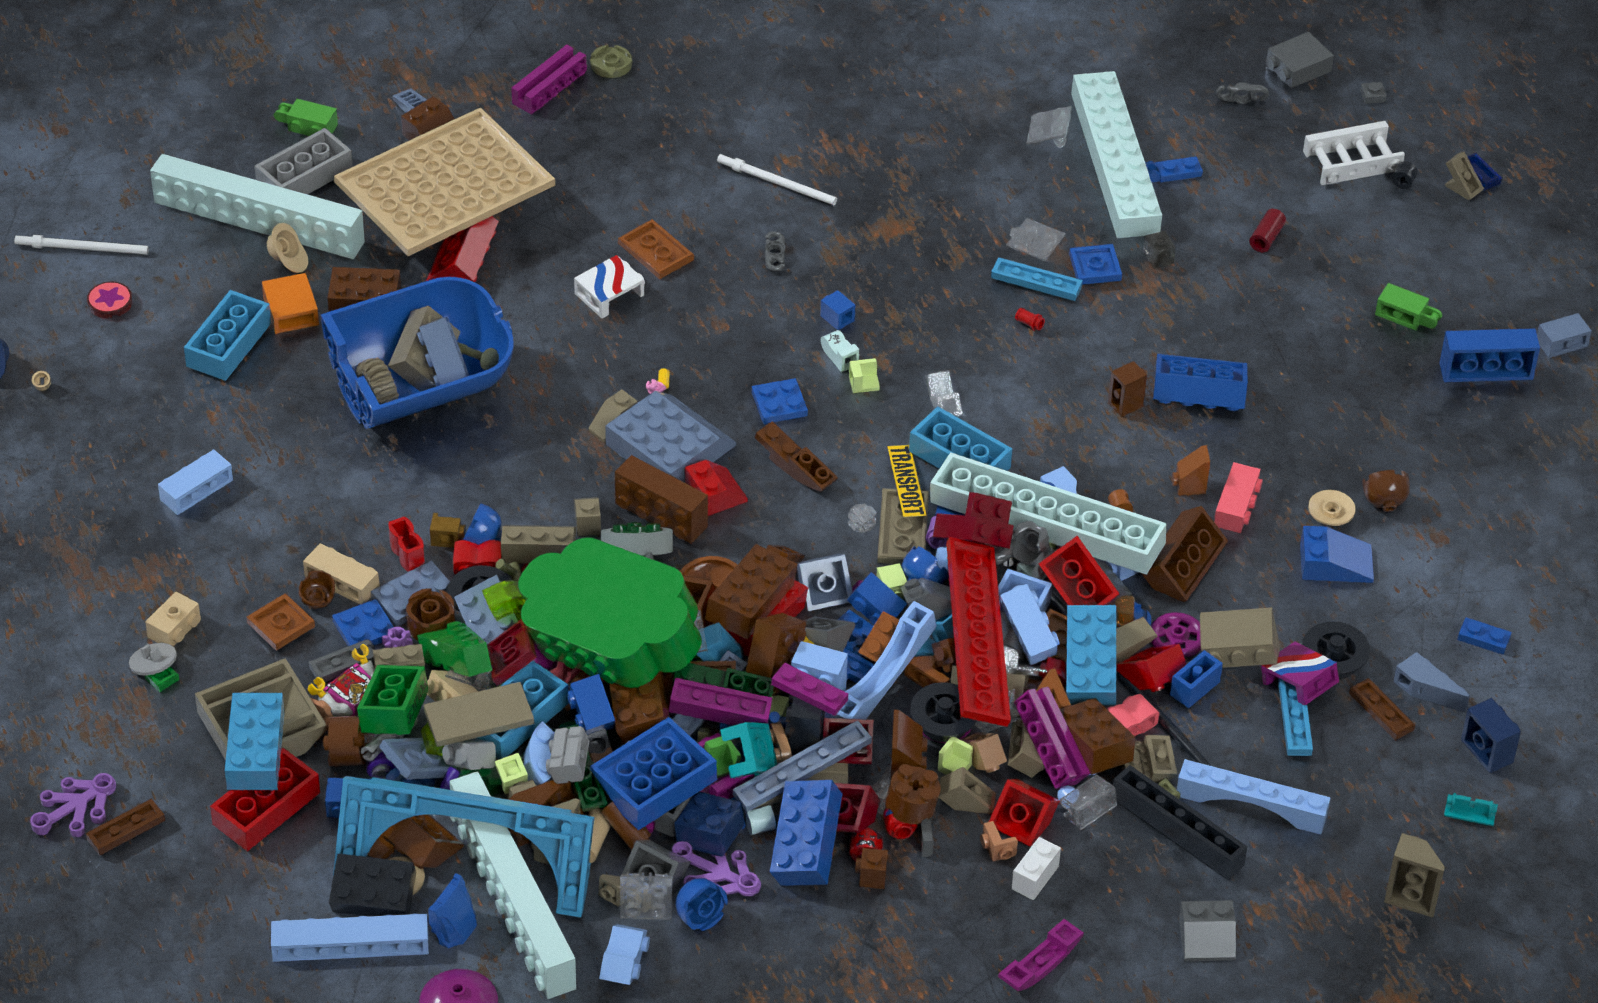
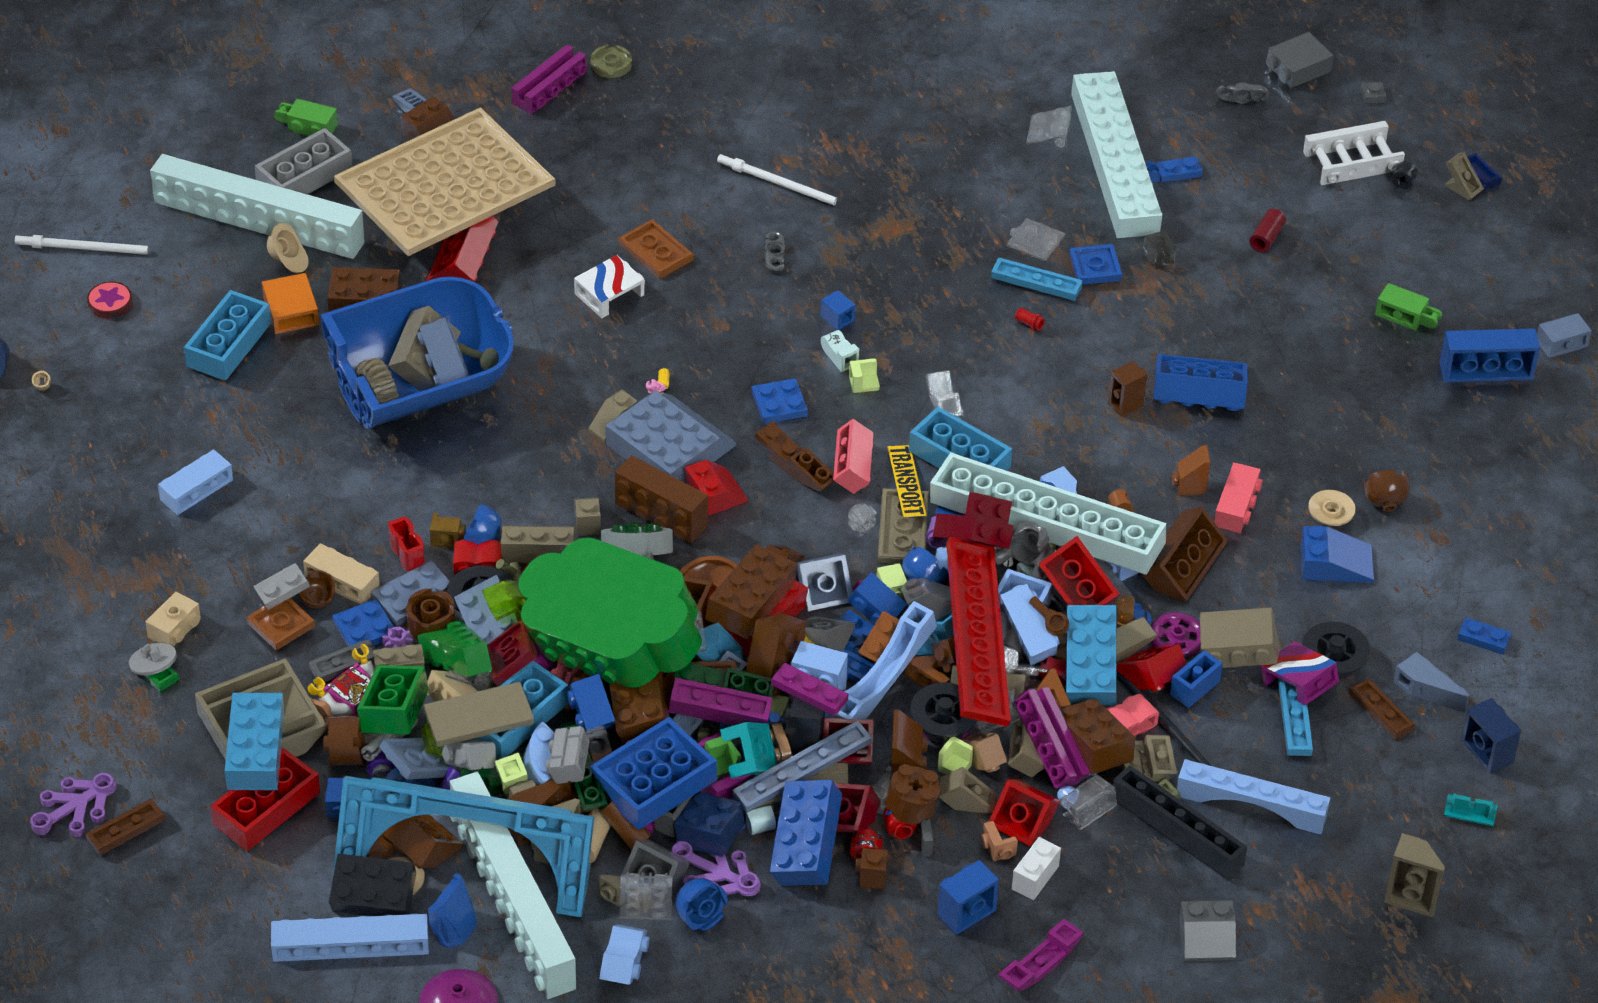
none -> light grey bracket [253,563,310,610]
none -> coral brick [833,419,873,494]
none -> blue brick [937,860,999,935]
none -> reddish brown plate [1029,596,1070,636]

